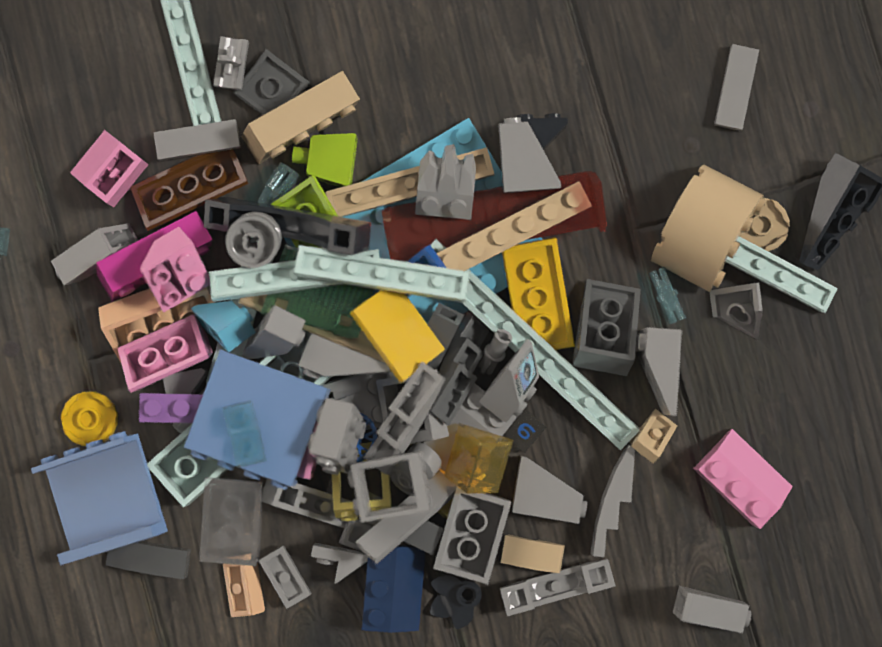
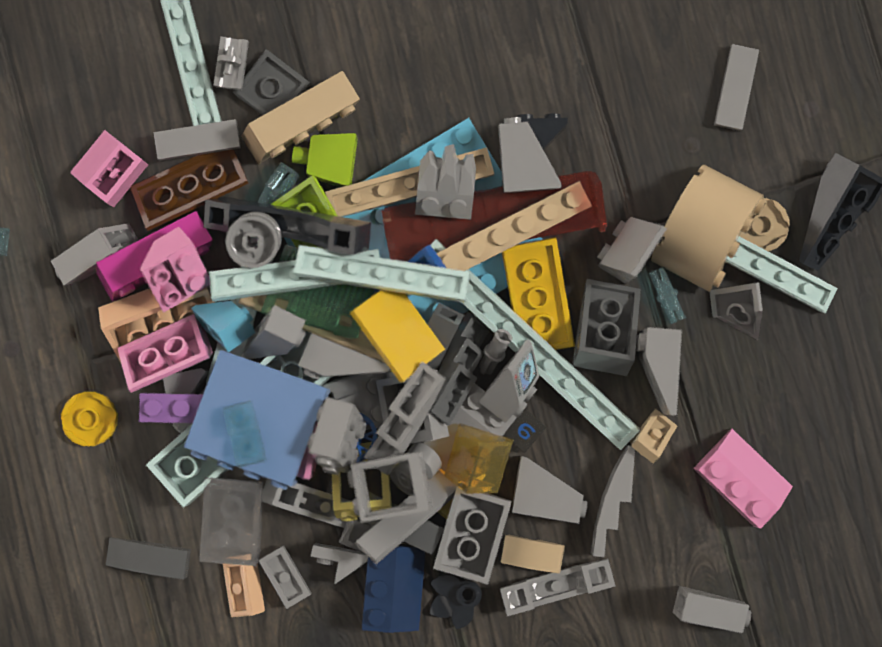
medium blue panel [31,431,168,565] -> none
none -> light grey slope [598,217,666,284]

